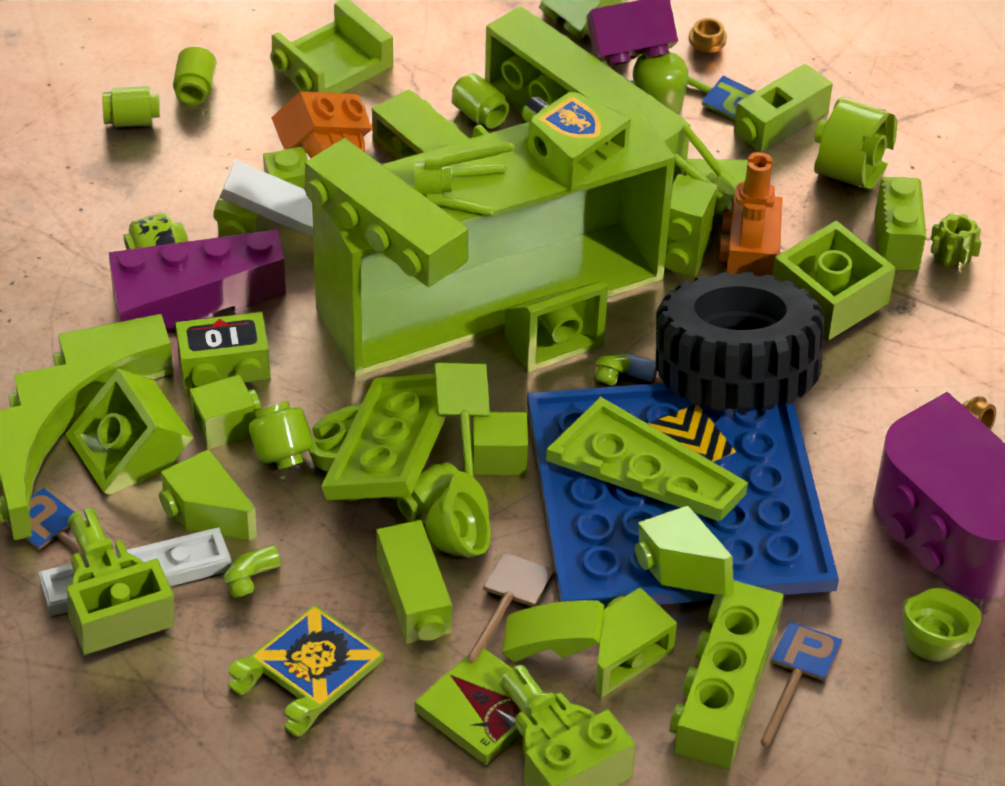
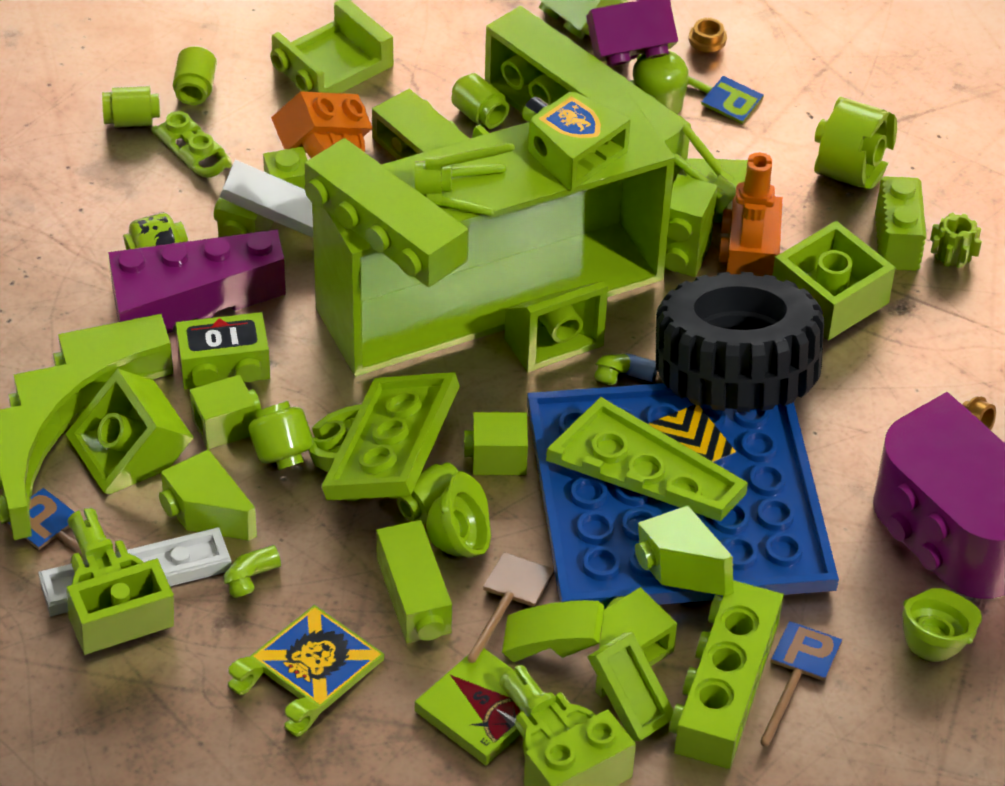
lime piece [434,363,490,478] -> none
lime brick [734,63,833,152] -> none
none -> lime piece [151,111,233,178]
none -> lime tile [587,632,674,741]

